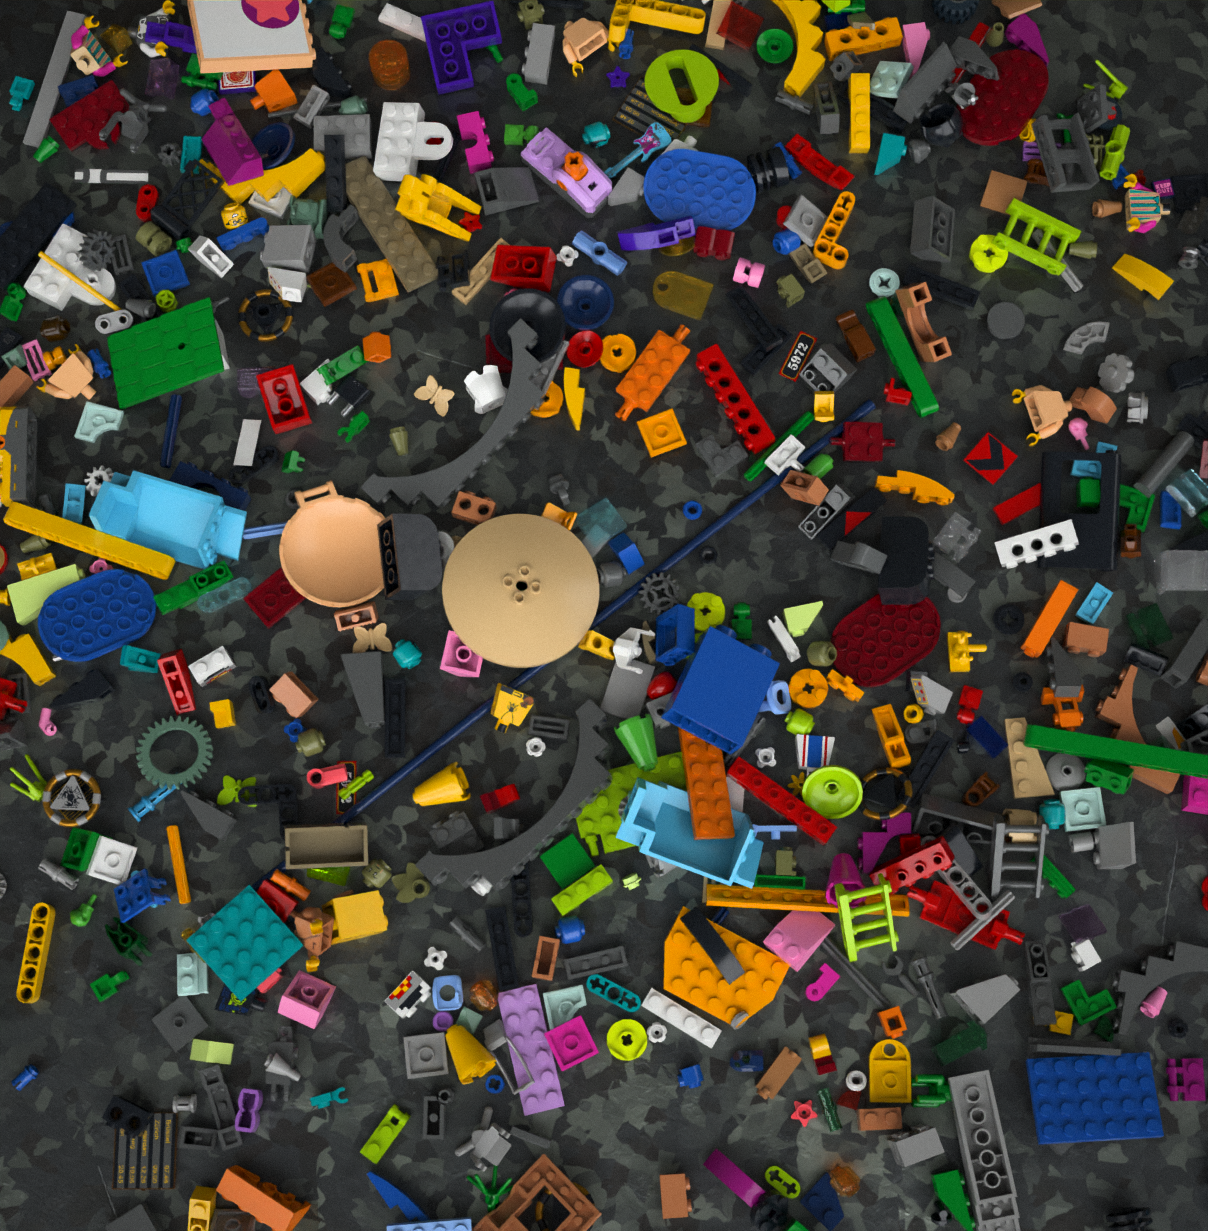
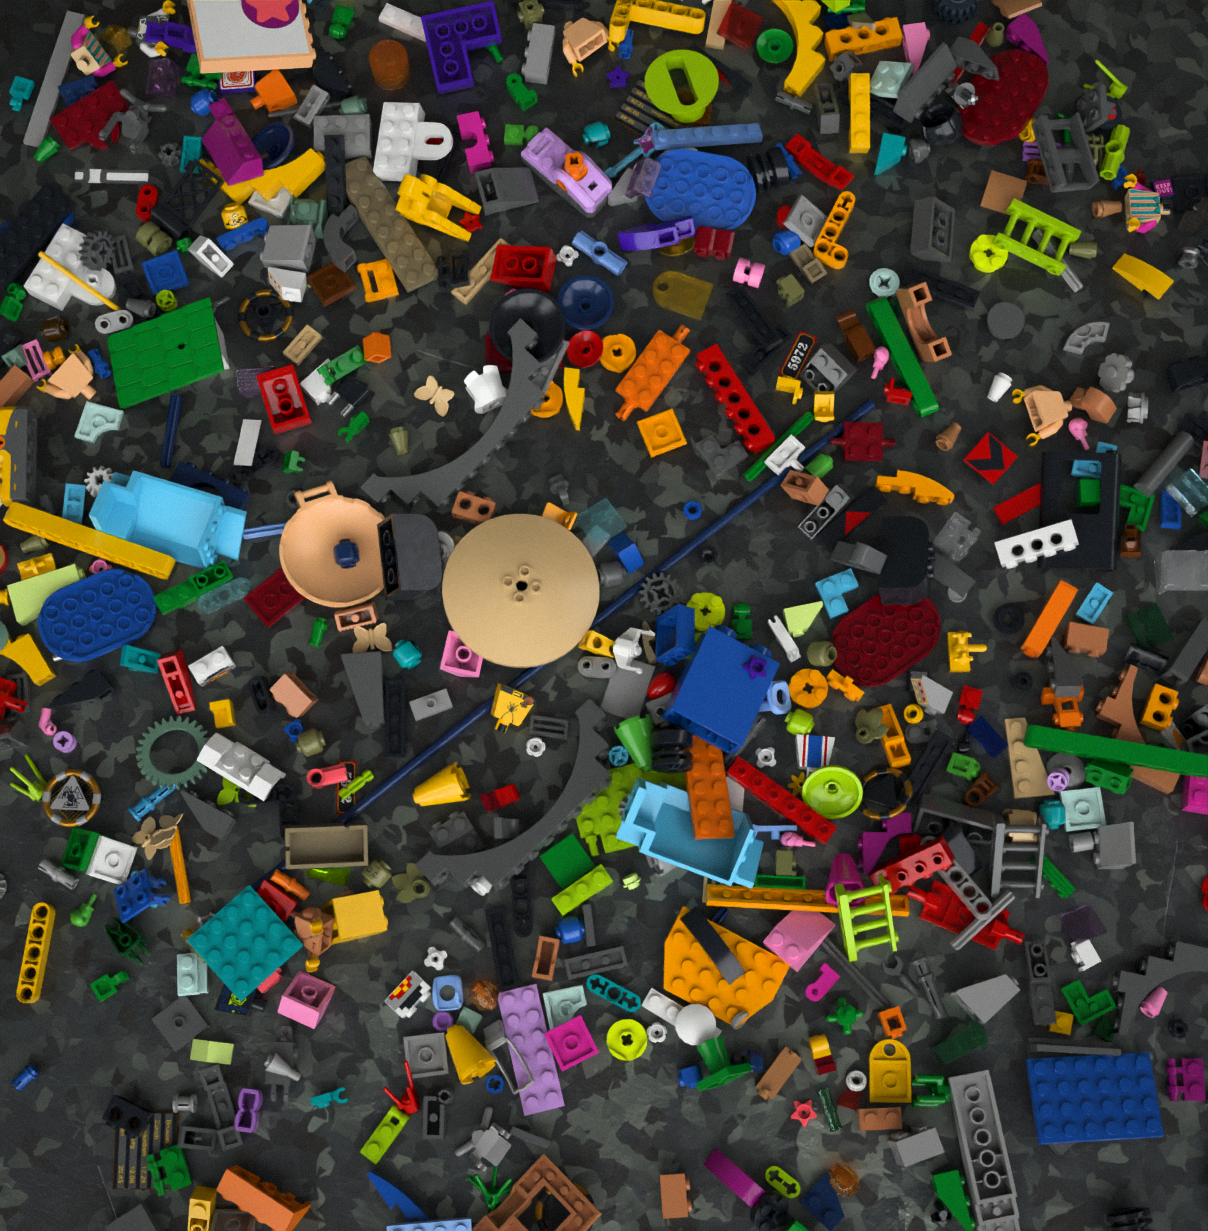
none -> lavender wheel [53,731,77,753]
none -> tan piece [132,817,172,860]
none -> green plate [146,1145,193,1197]
none -> tan piece [149,813,184,846]
none -> white piece [197,733,286,801]
none -> tan plate [283,325,322,366]
none -> green animal [308,617,328,647]
none -> dark blue head [333,539,360,569]
none -> red plant [383,1060,421,1114]
none -> light grey plate [409,688,453,721]
none -> light grey plate [578,656,618,679]
none -> dark grey tile [580,904,596,947]
none -> medium azure wheel [609,746,628,768]
none -> clear purple bracket [625,156,661,199]
none -> medium blue plate [650,123,763,150]
none -> black wheel [651,729,693,774]
none -> white dish [675,1004,716,1045]
none -> green plant [696,1036,752,1091]
none -> dark purple plate [743,655,767,680]
none -> yellow bracket [775,376,803,404]
none -> bright pink piece [780,831,816,848]
none -> medium azure plate [814,568,859,619]
none -> green plant [824,997,864,1035]
none -> olive plate [855,708,889,744]
none -> bright pink piece [871,346,889,379]
none -> bright green bracket [946,752,980,782]
none -> white cone [987,372,1012,402]
none -> lavender wheel [1047,768,1070,791]
none -> light orange brick [1139,683,1179,732]

